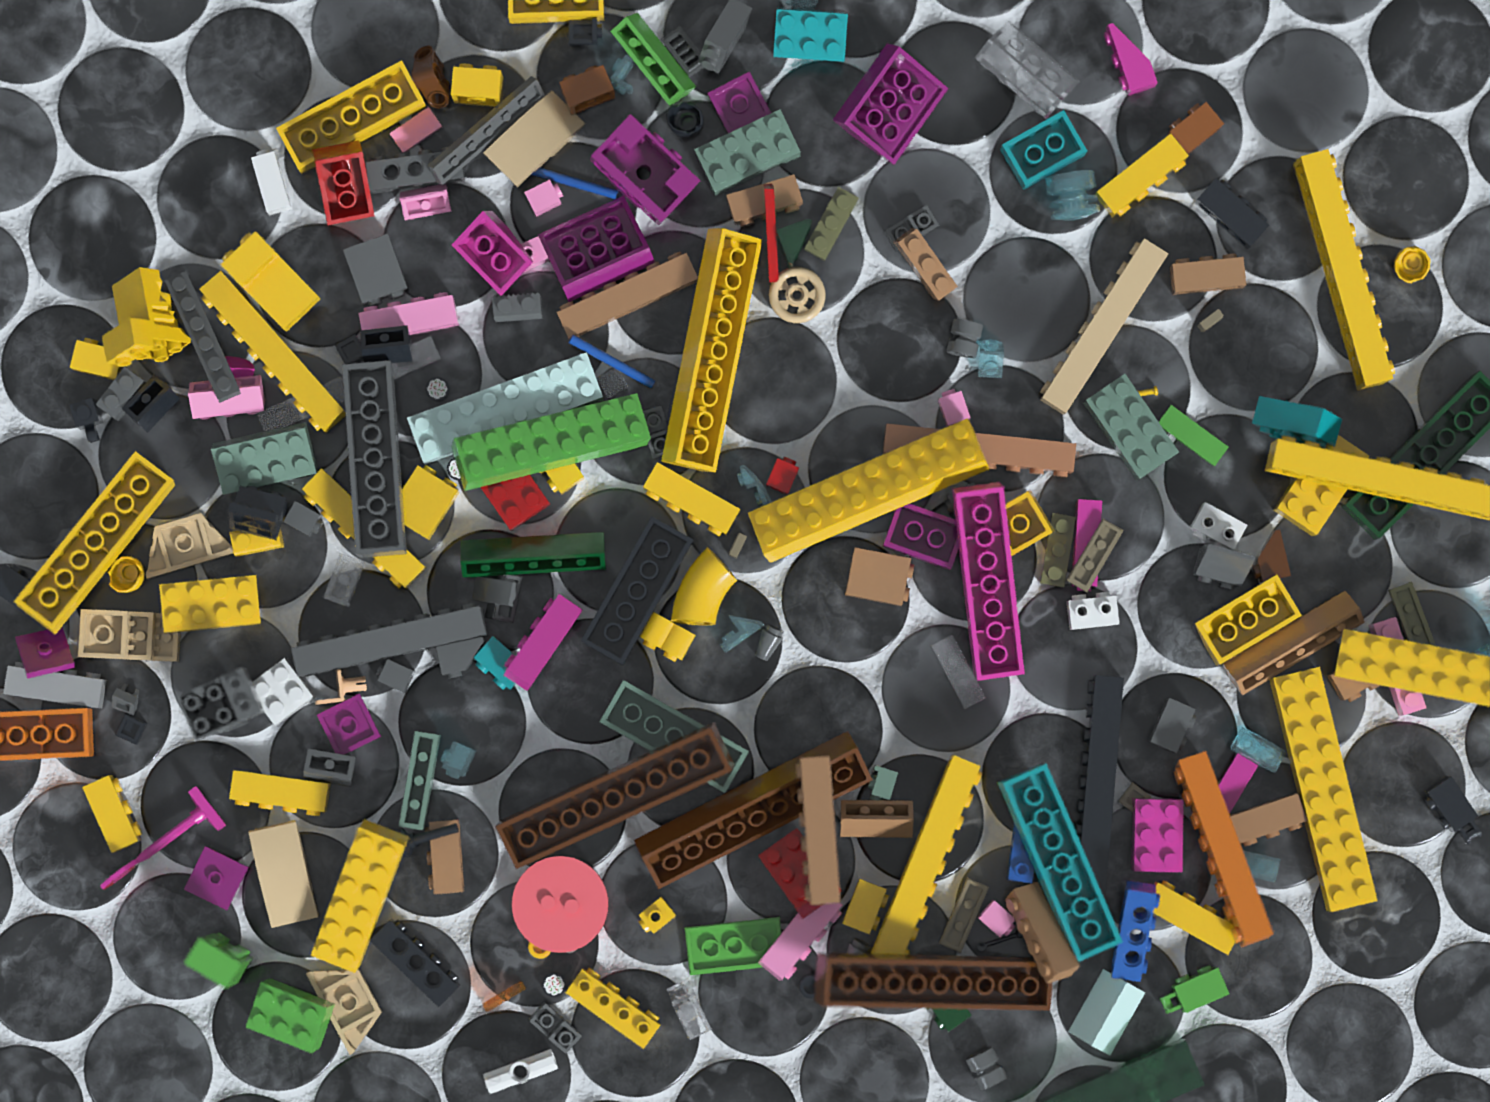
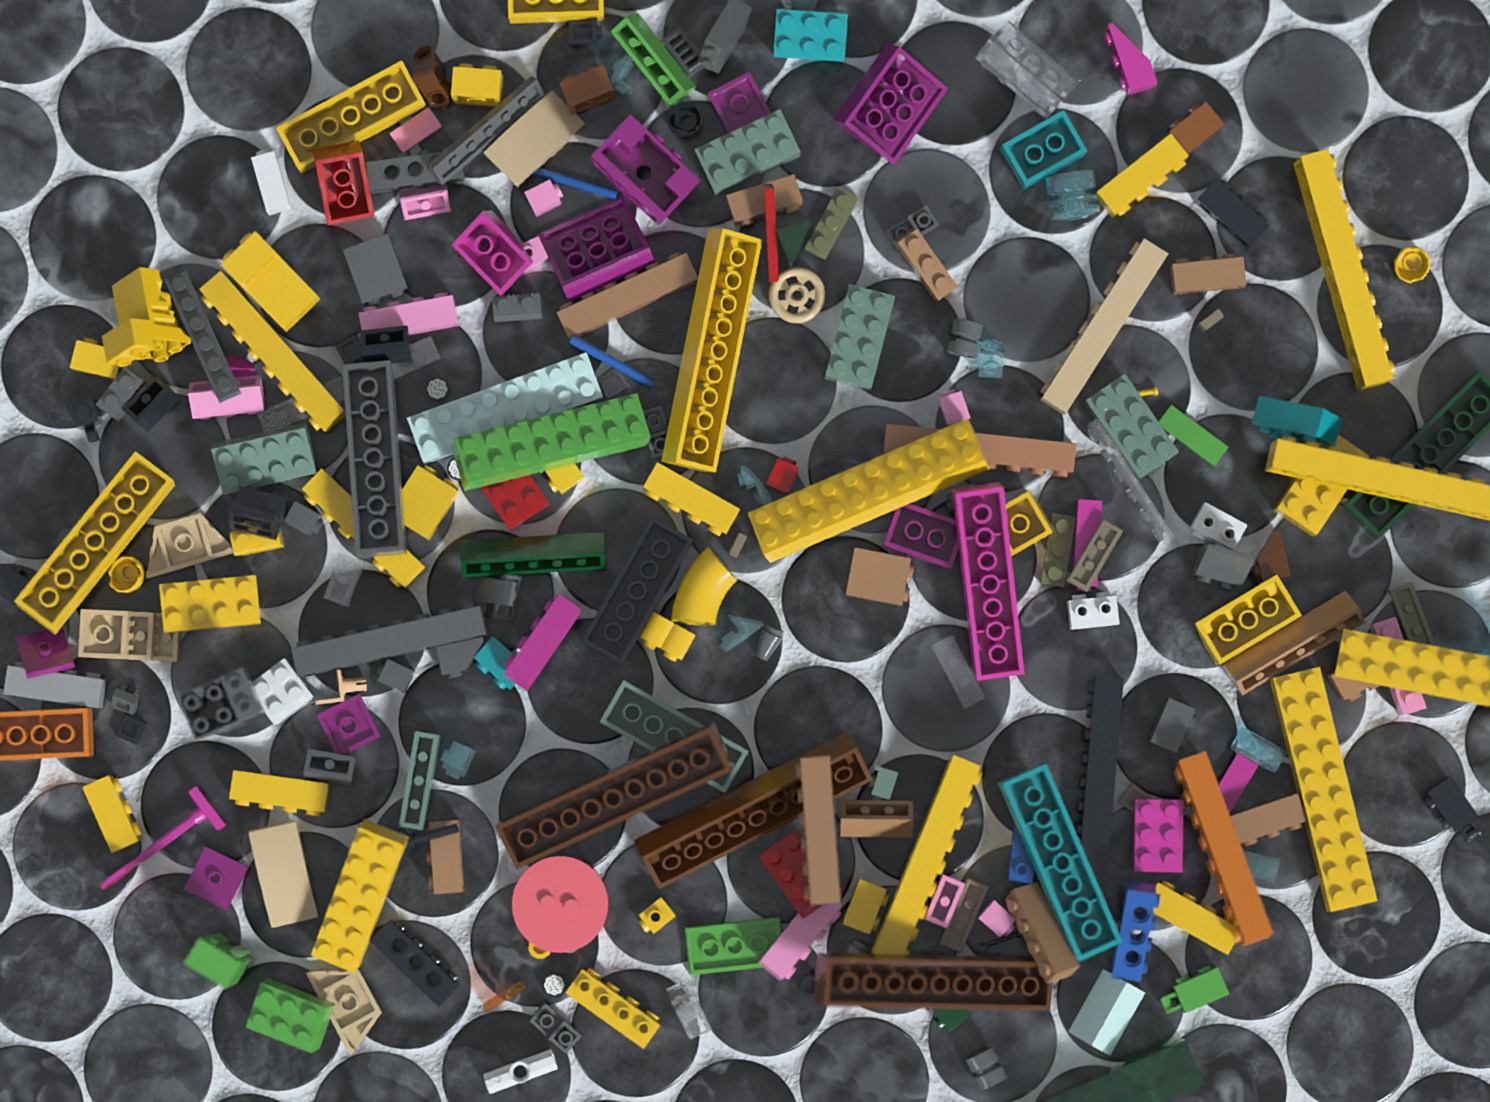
none -> sand green brick [825,284,895,391]
none -> bright pink brick [924,874,965,928]
none -> clear plate [1087,419,1175,544]

